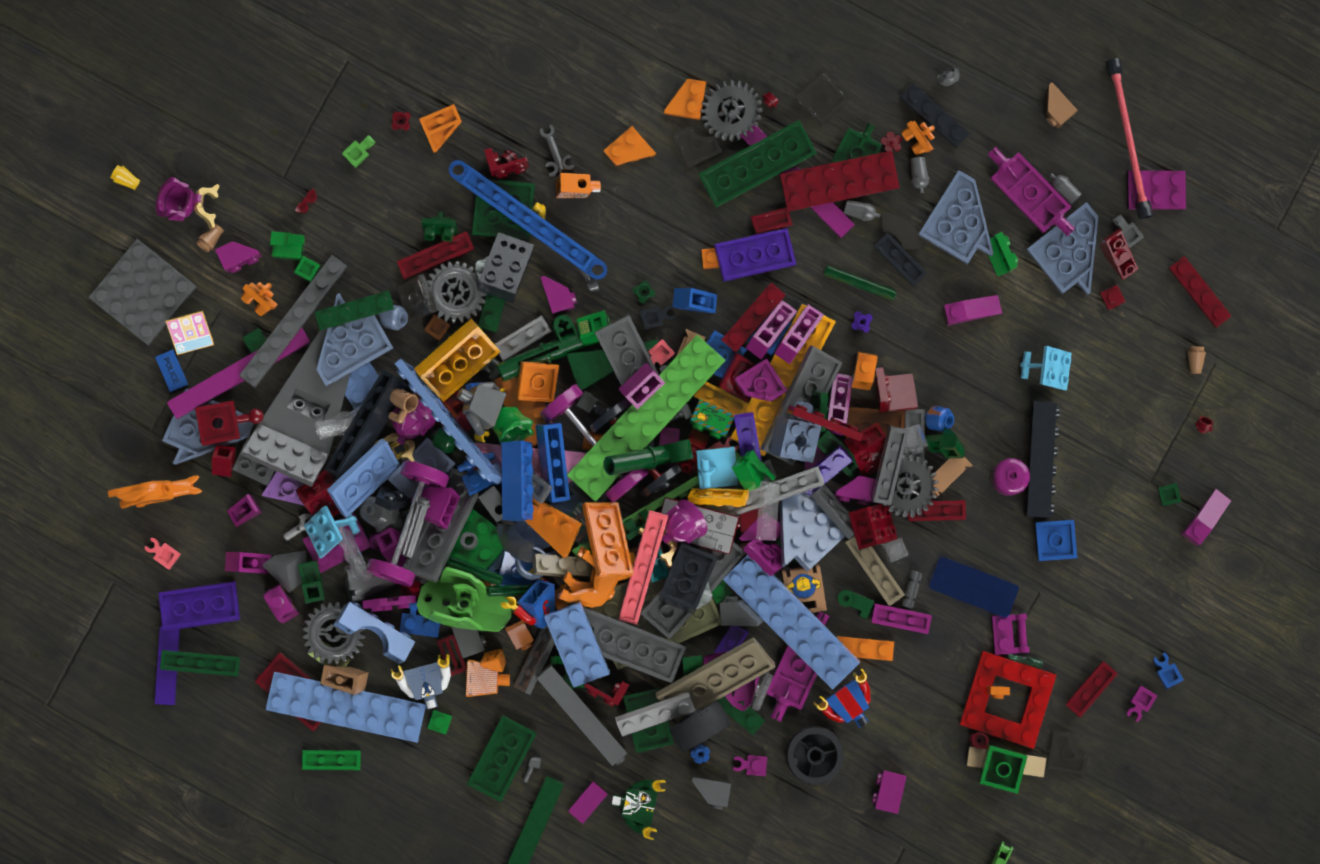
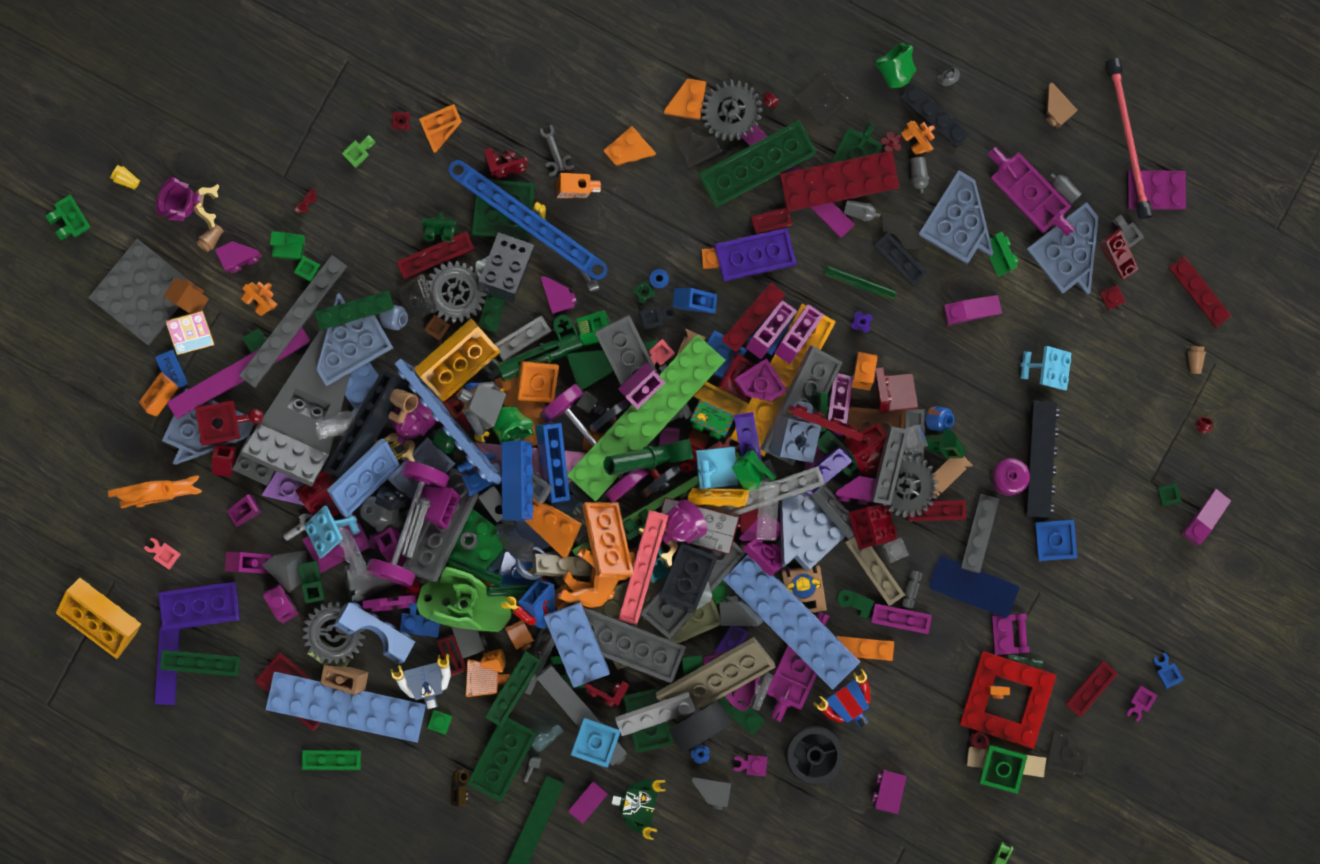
none -> green plate [45,195,91,240]
none -> light orange slope [56,578,141,659]
none -> orange slope [139,373,178,416]
none -> dark orange brick [163,277,209,313]
none -> dark brown plate [451,768,470,806]
none -> dark green plate [485,650,542,727]
none -> clear light blue plate [532,725,564,752]
none -> dark azure plate [571,717,621,768]
none -> blue plate [650,269,669,288]
none -> green piece [874,43,917,88]
none -> dark grey plate [961,494,999,573]

